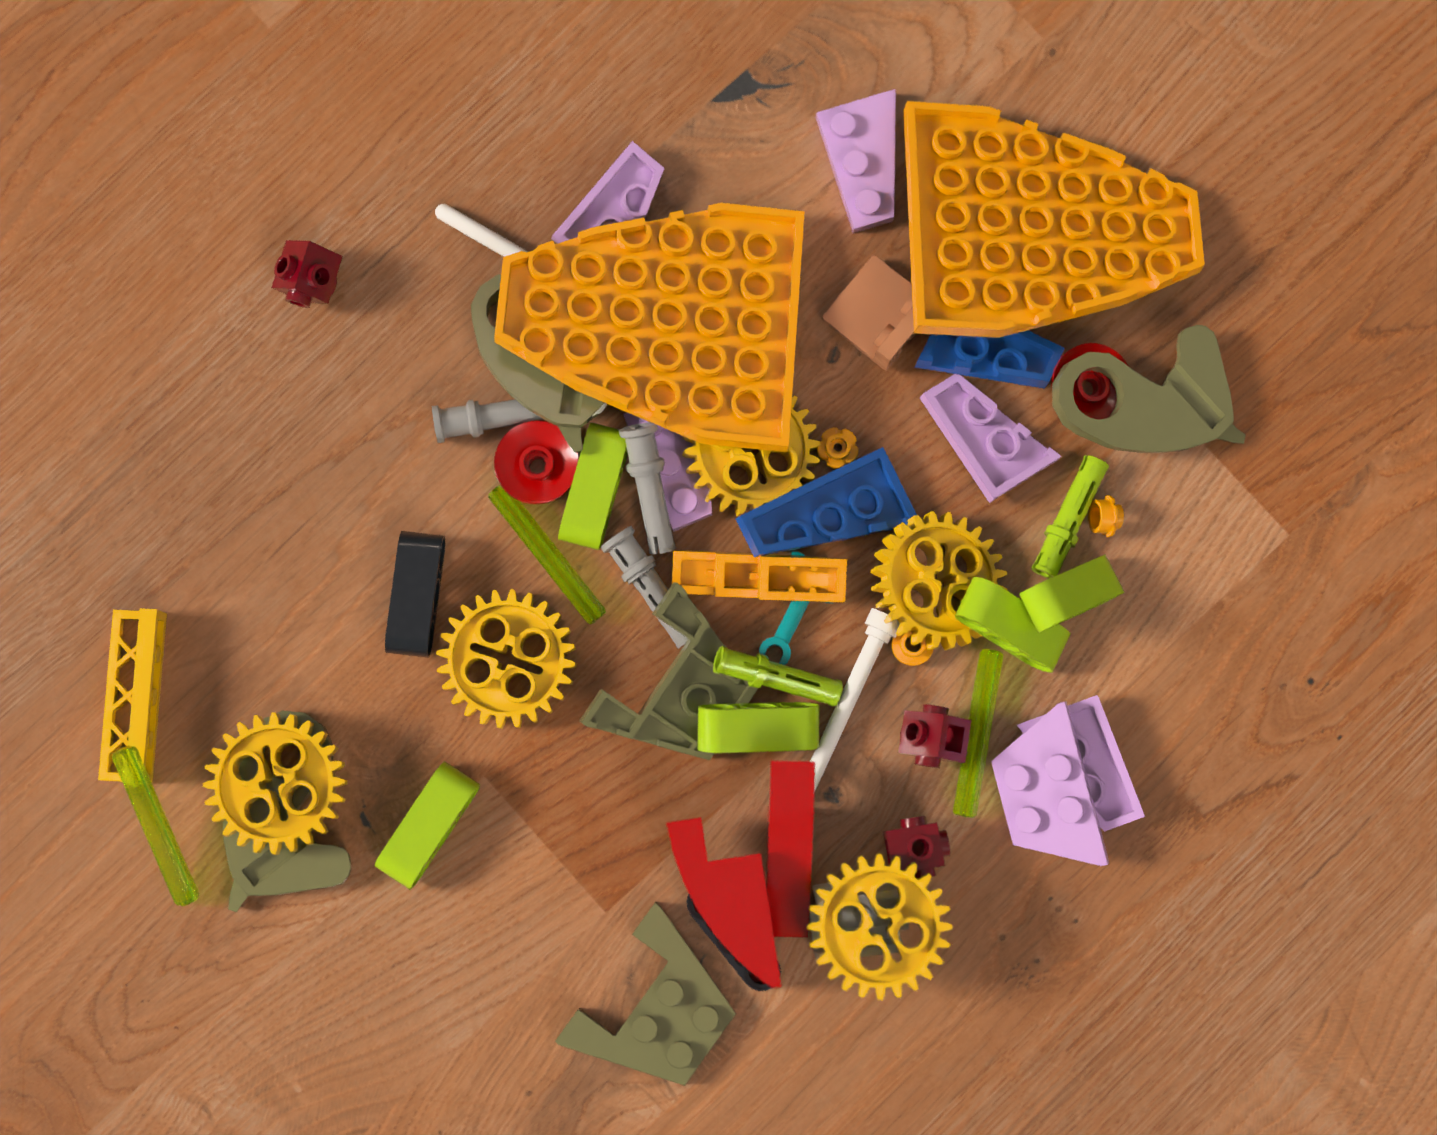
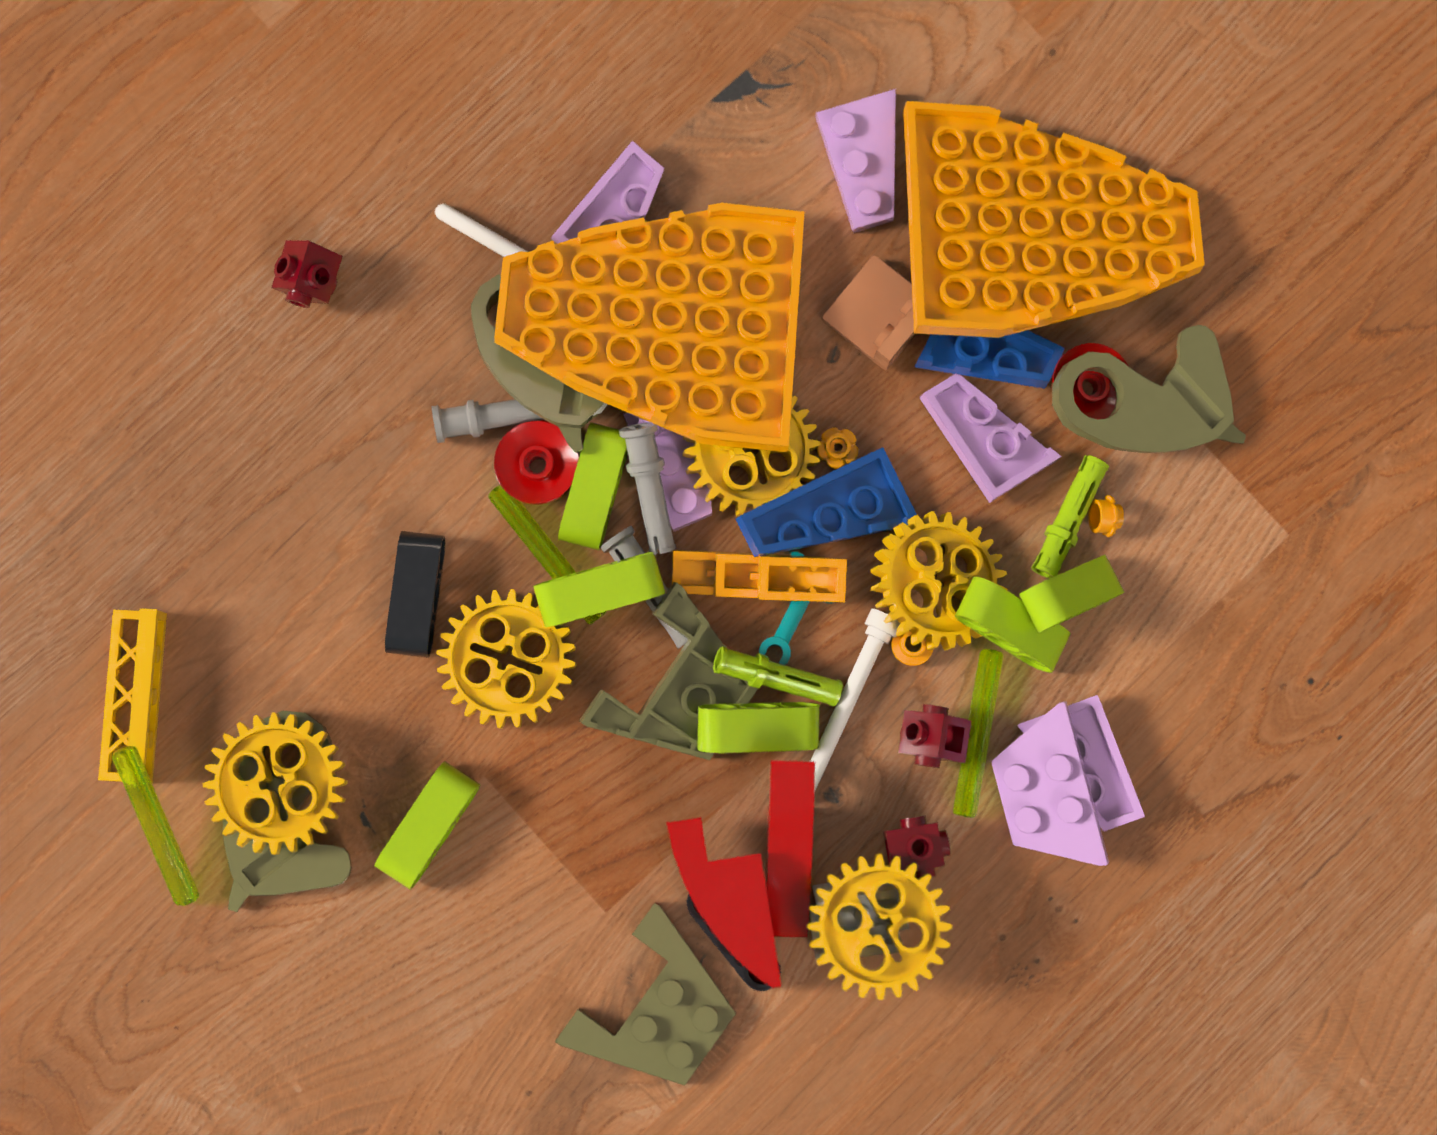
none -> lime beam [533,551,666,627]

